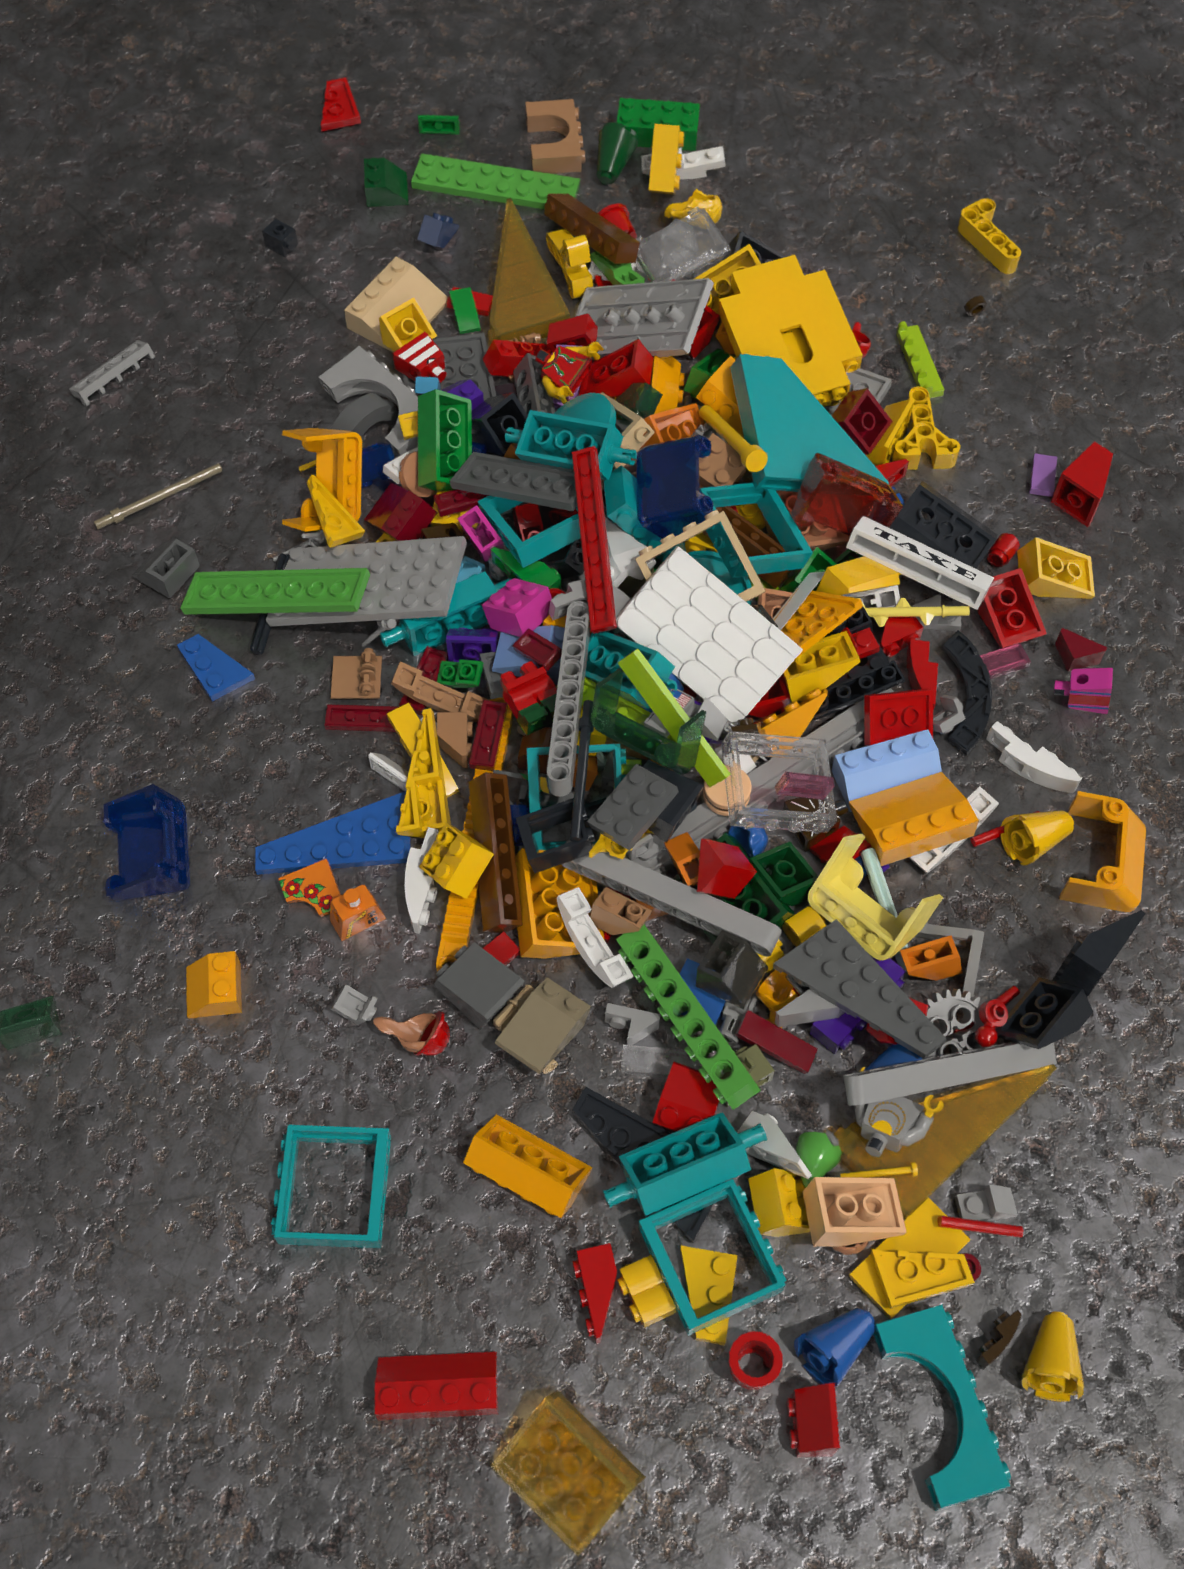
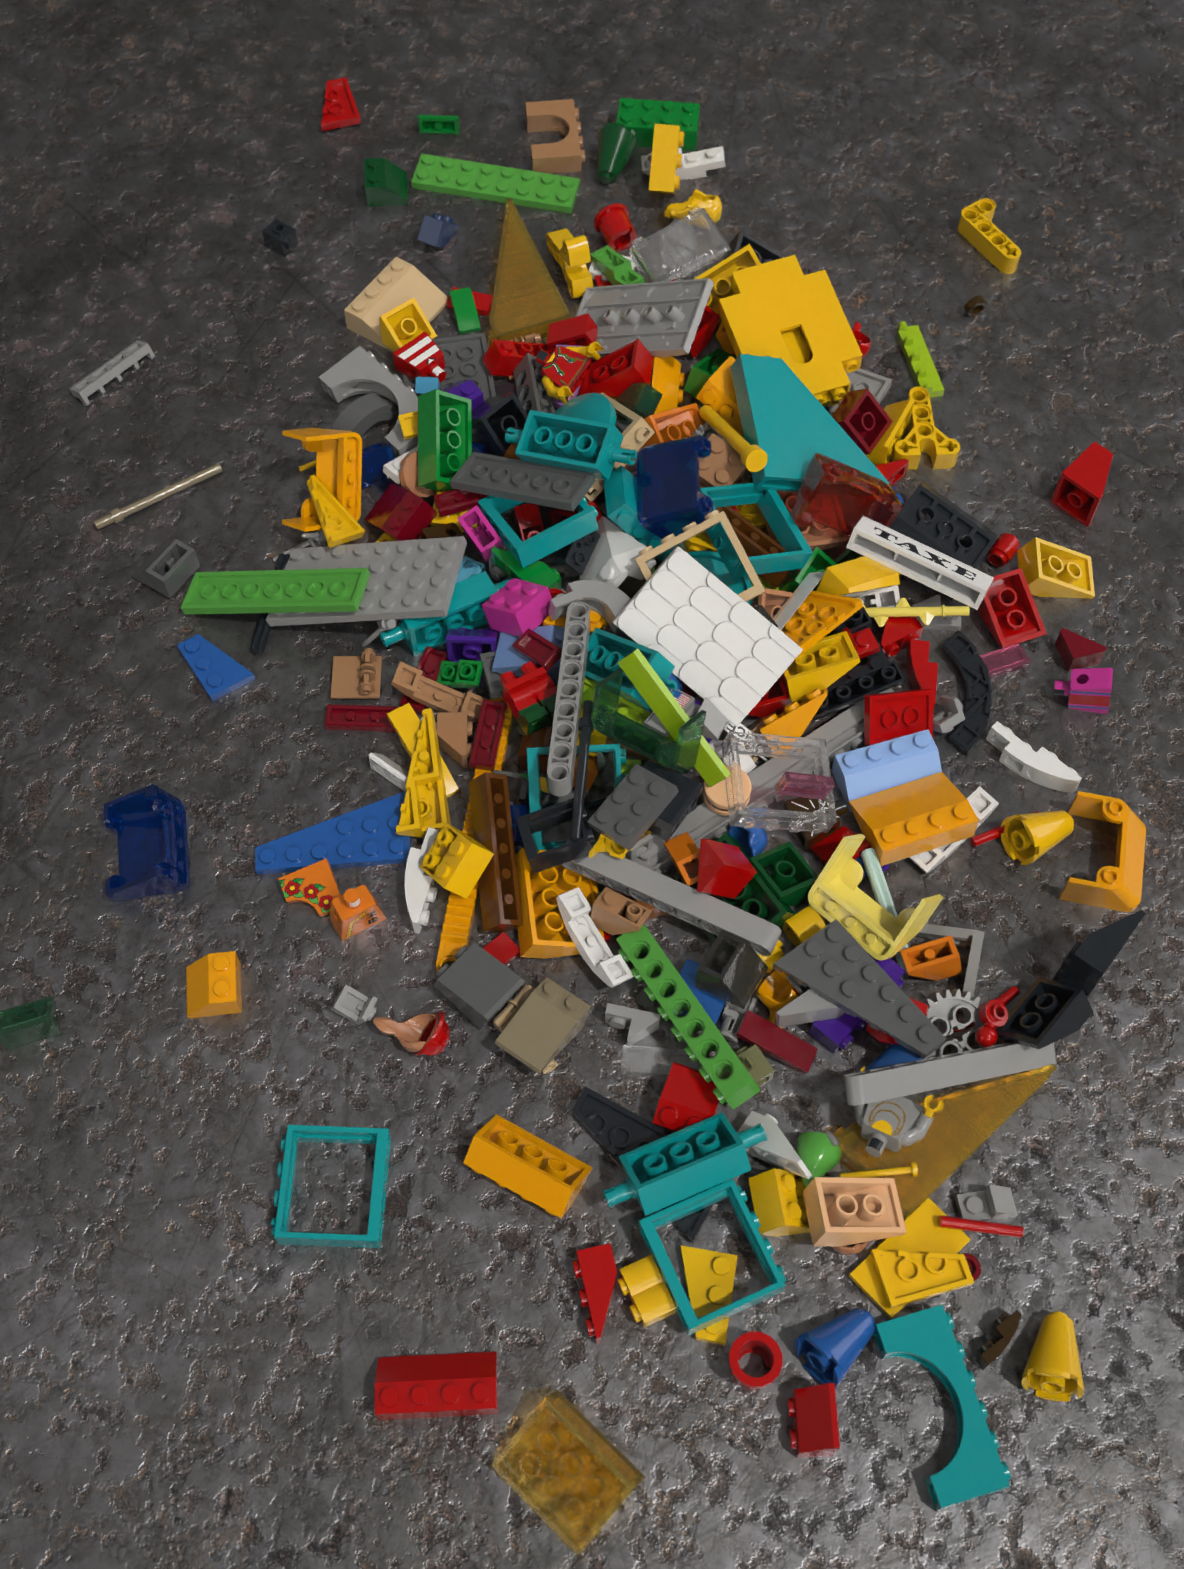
reddish brown brick [544,193,640,264] -> none
red tile [572,446,617,634] -> none
dark brown slope [731,718,766,742] -> none
medium lavender tile [1029,453,1057,497] -> none

